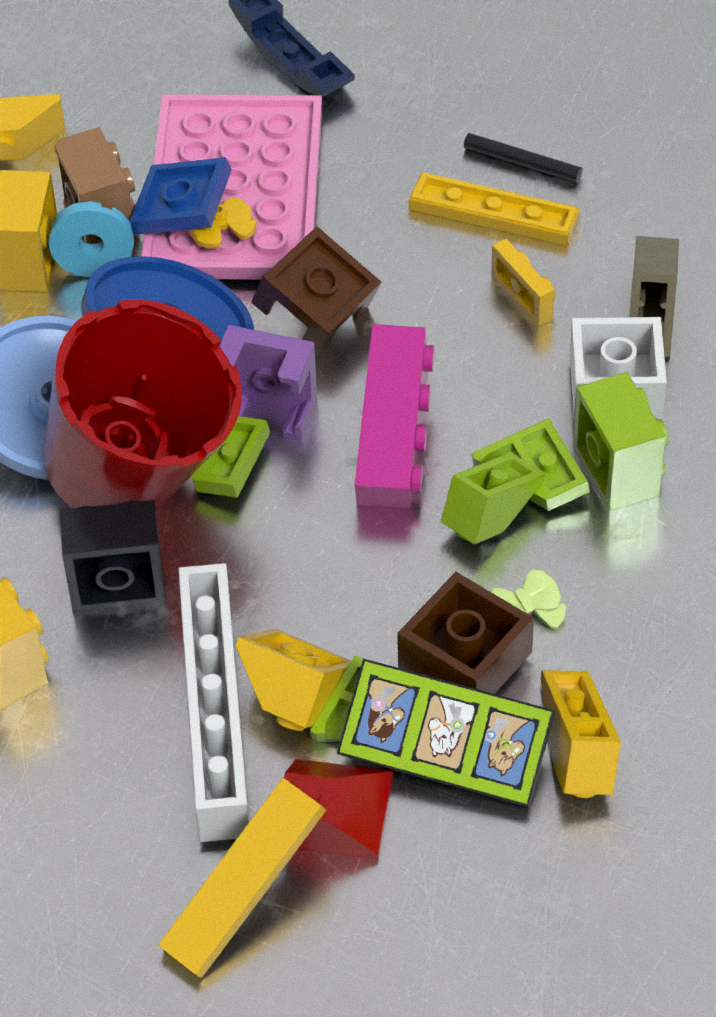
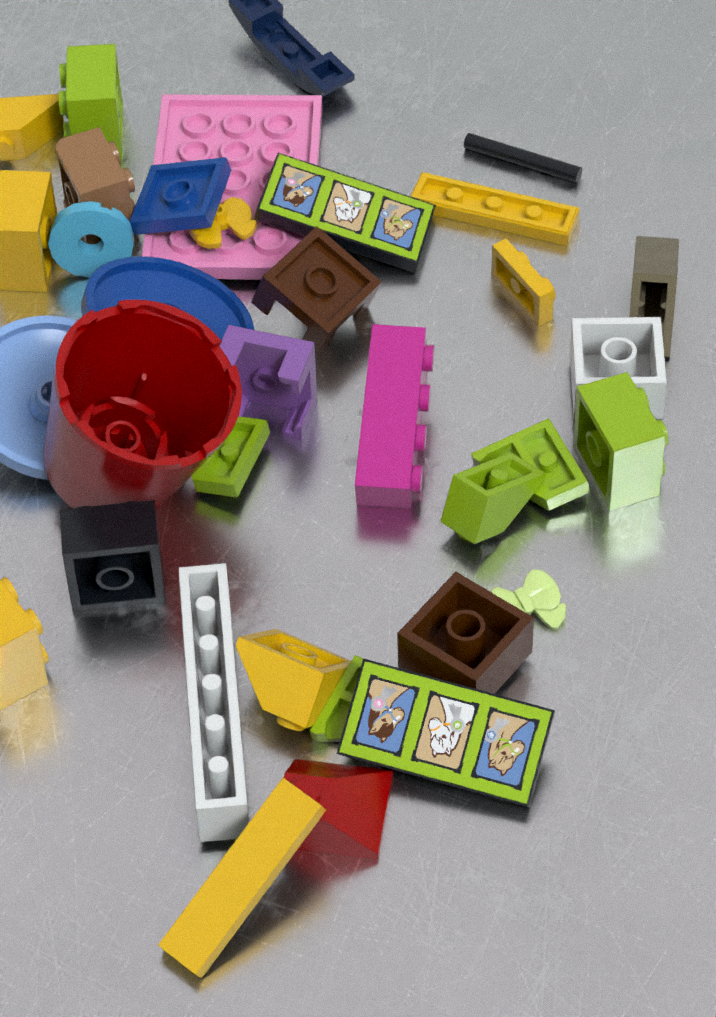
yellow slope [540,670,621,798] -> none
none -> lime brick [59,44,123,159]
none -> tile [254,152,436,273]

